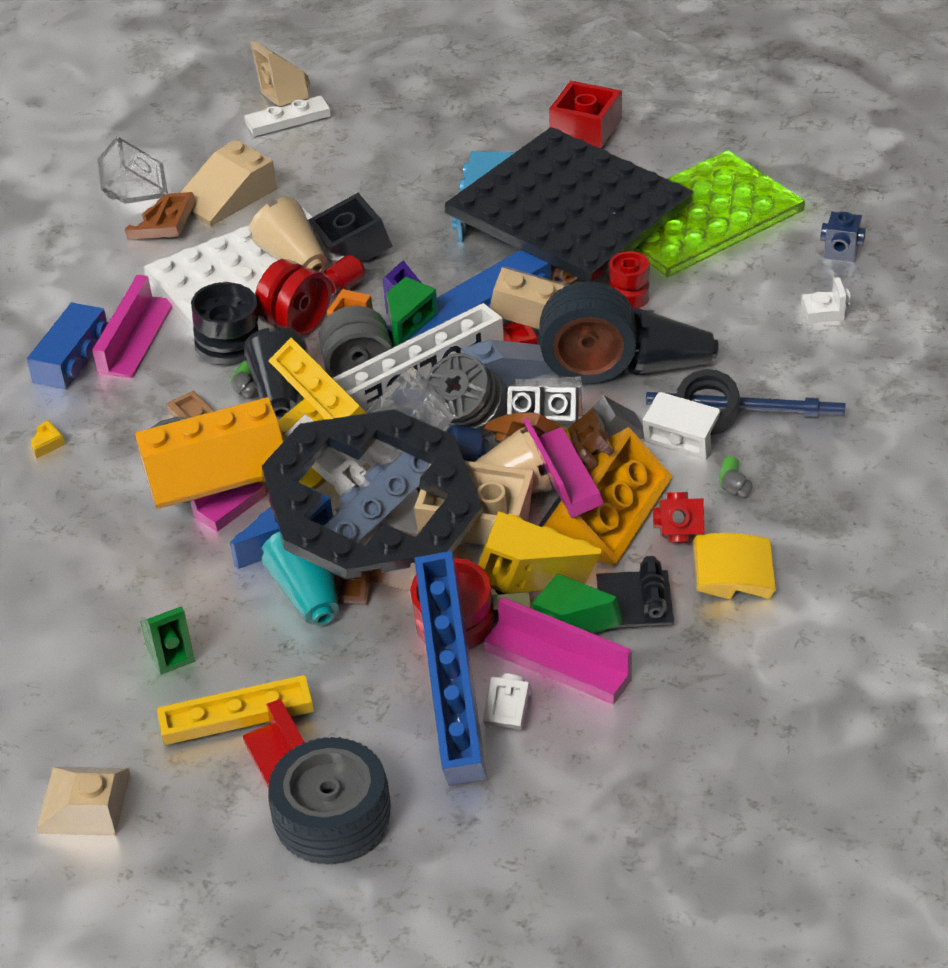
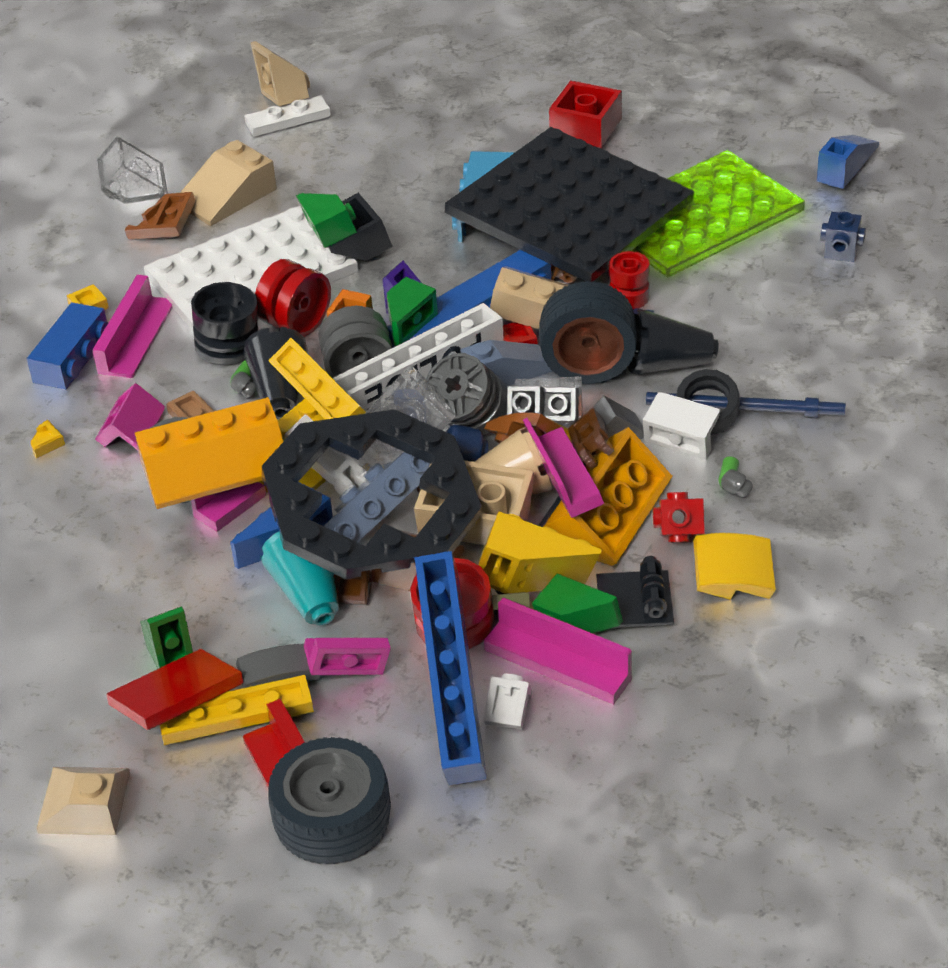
tan cone [249,197,326,273] -> none
red brick [323,255,365,296] -> none
white bracket [801,277,850,323] -> none
none -> yellow plate [66,284,109,310]
none -> dark pink panel [95,383,165,450]
none -> red tile [106,649,243,730]
none -> dark grey slope [236,644,320,688]
none -> green slope [296,193,357,248]
none -> dark pink panel [304,638,391,675]
none -> blue slope [817,135,880,189]

